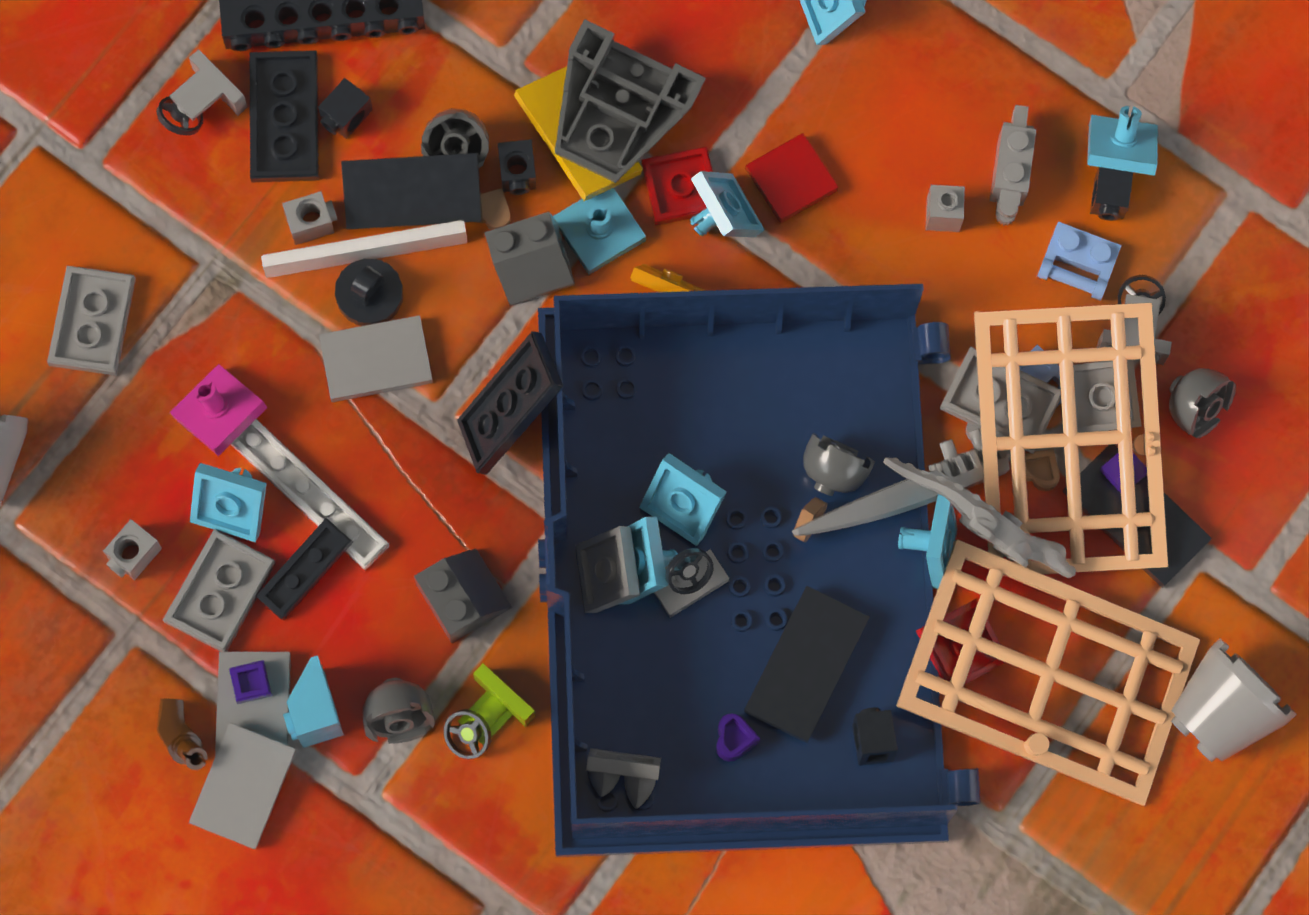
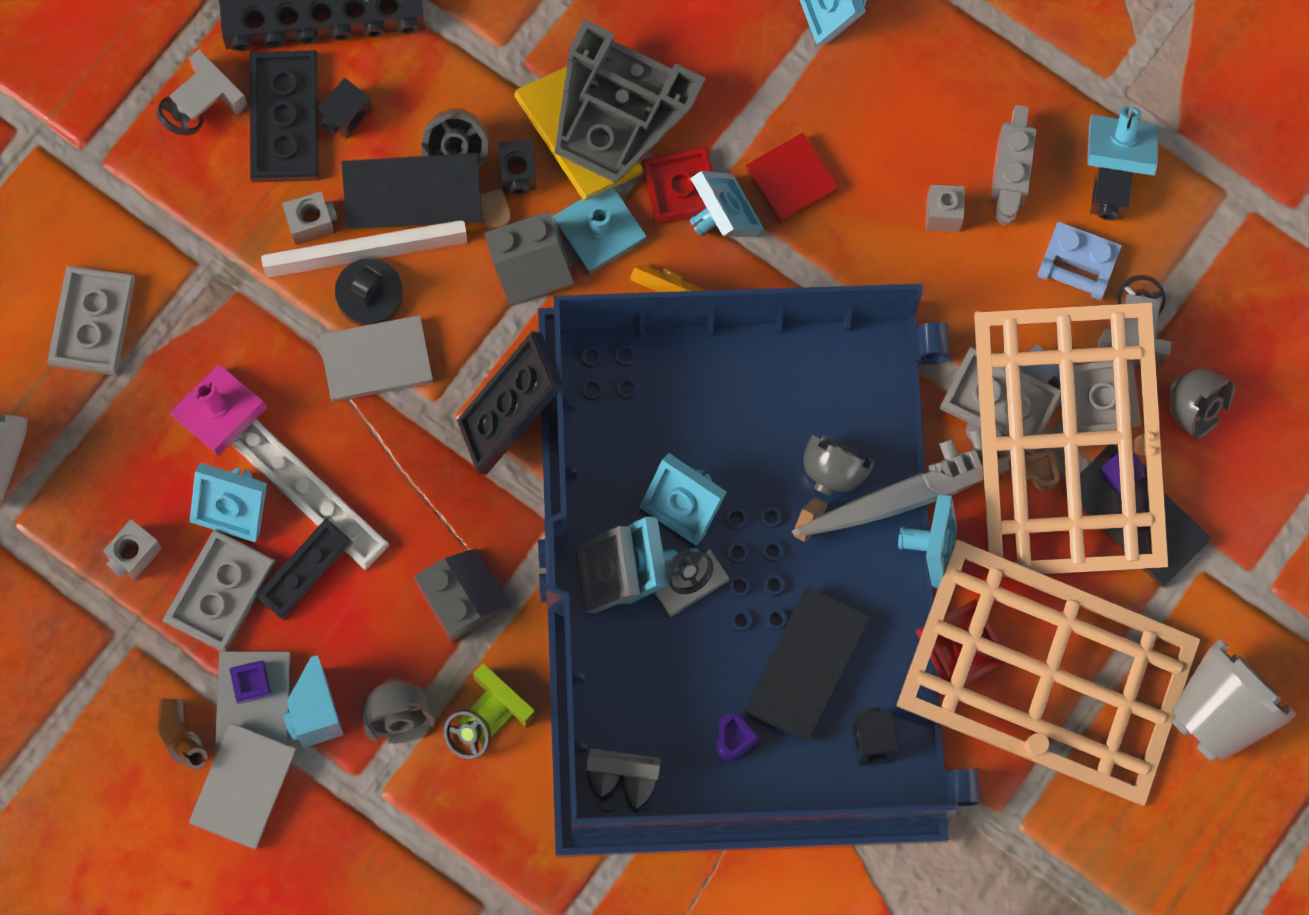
light grey animal [883,457,1076,578] -> none

